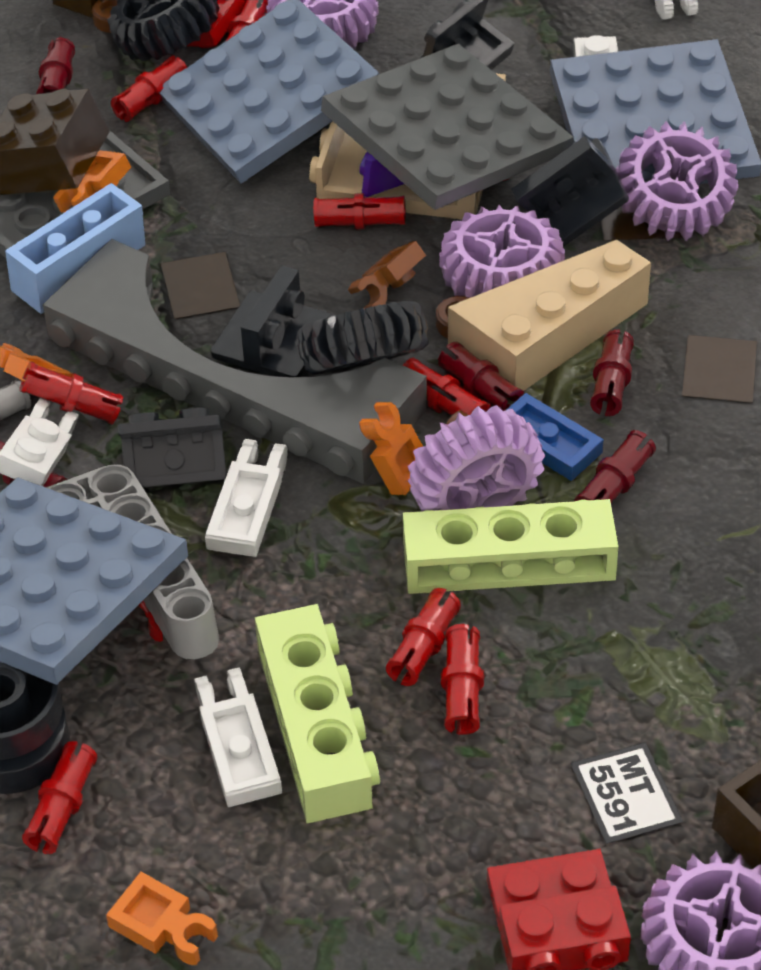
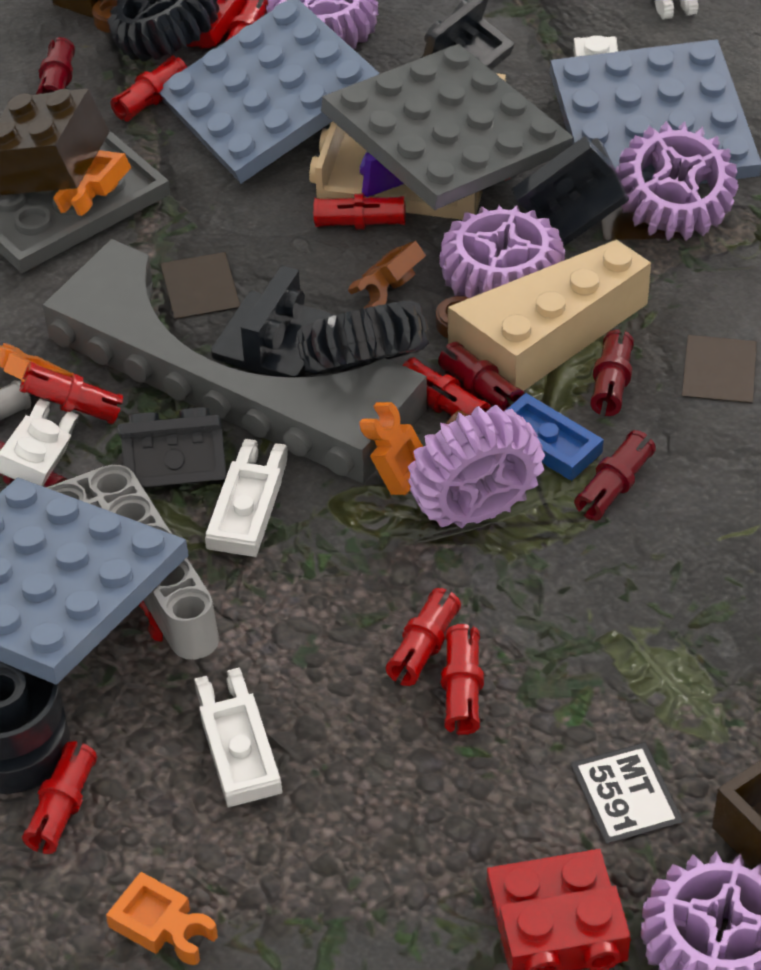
light blue brick [5,183,145,314] -> none
yellowish green brick [255,604,380,824] -> none
yellowish green brick [403,499,618,594] -> none

